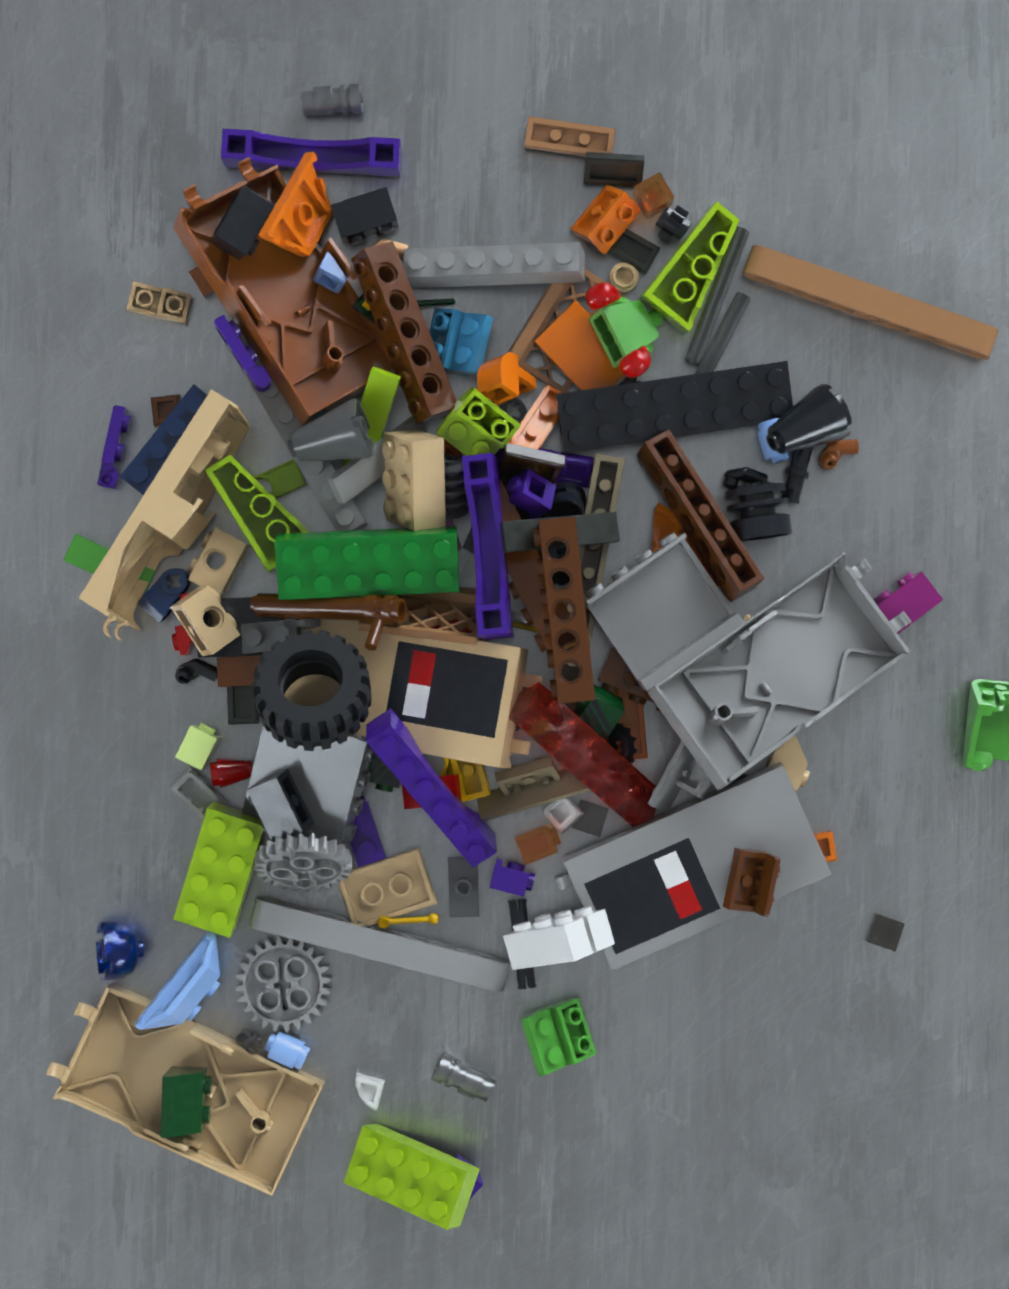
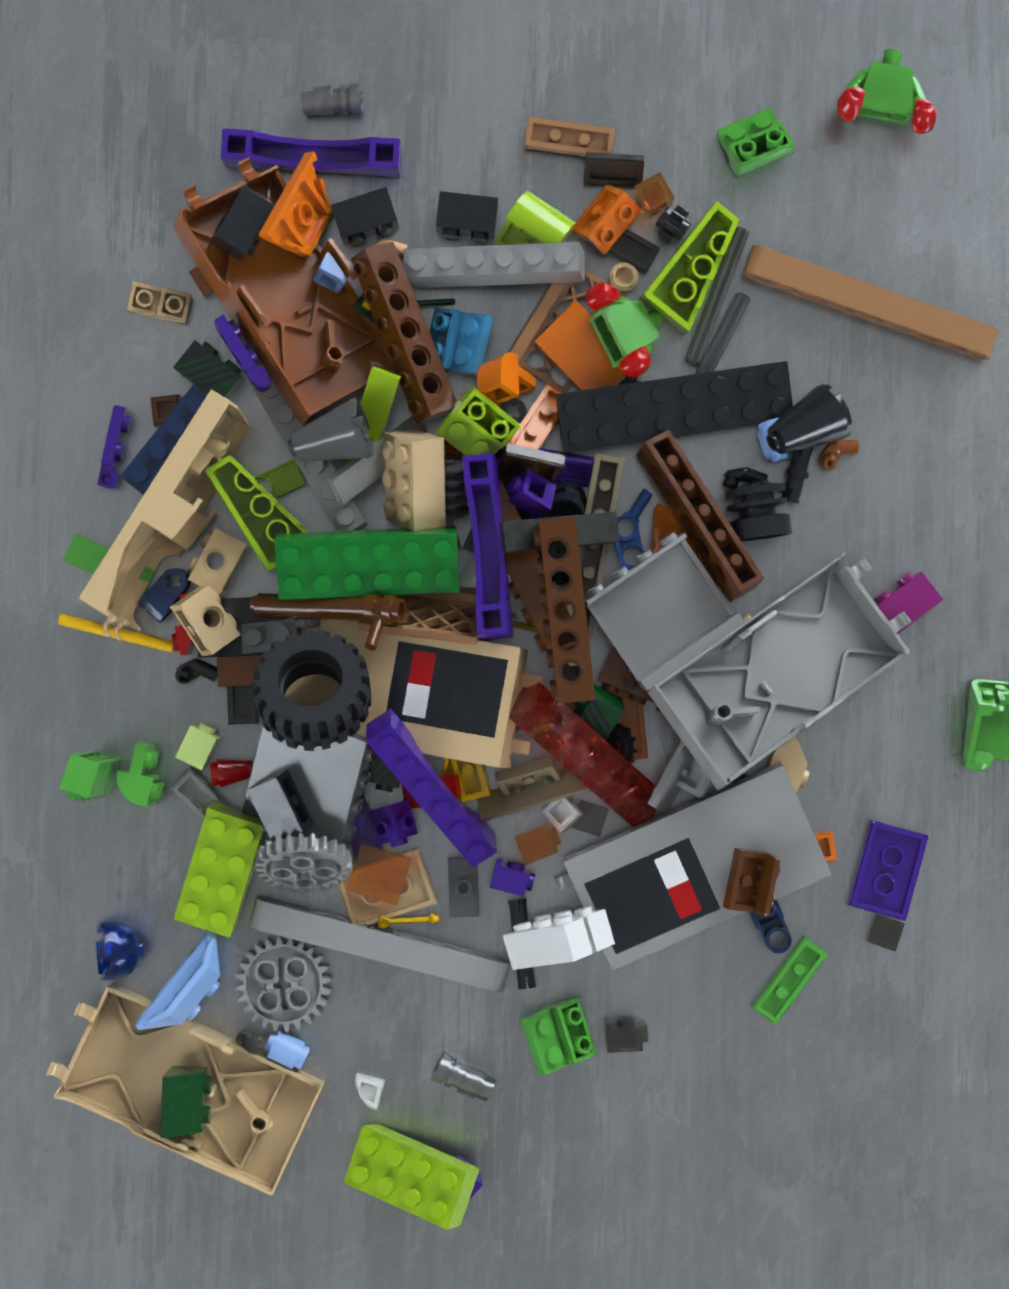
none -> yellow bar [58,613,174,652]
none -> bright green brick [59,750,123,802]
none -> bright green brick [117,742,165,807]
none -> brick [173,340,245,400]
none -> clear orange piece [347,843,411,905]
none -> dark purple brick [368,800,418,848]
none -> black brick [436,191,498,242]
none -> lime brick [493,191,576,245]
none -> clear smoke brick [604,1018,648,1053]
none -> blue beam [614,489,653,569]
none -> bright green brick [717,107,795,176]
none -> dark blue piece [748,899,792,954]
none -> bright green tile [751,935,828,1025]
none -> bright green torso [837,49,937,134]
none -> dark purple tile [847,820,929,921]

